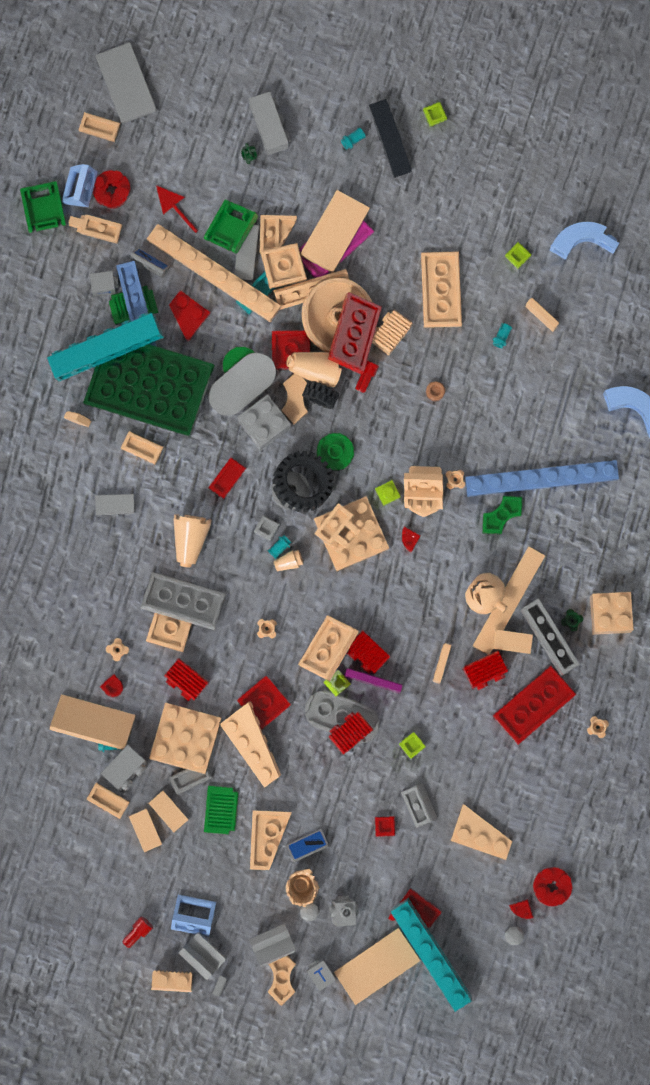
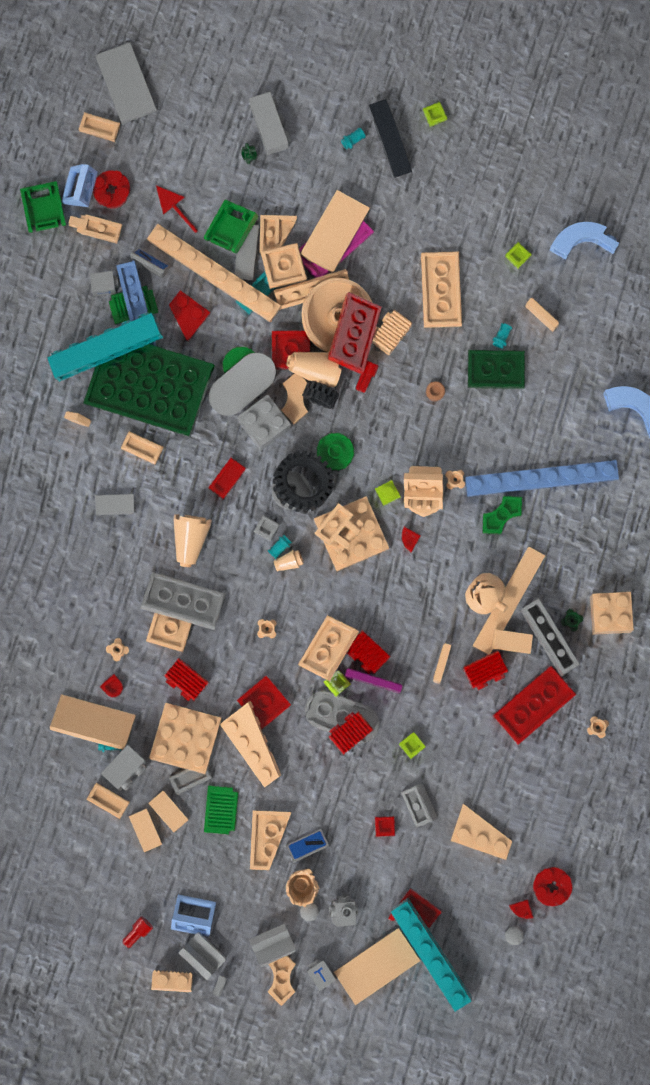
none -> dark green tile [467,350,525,389]

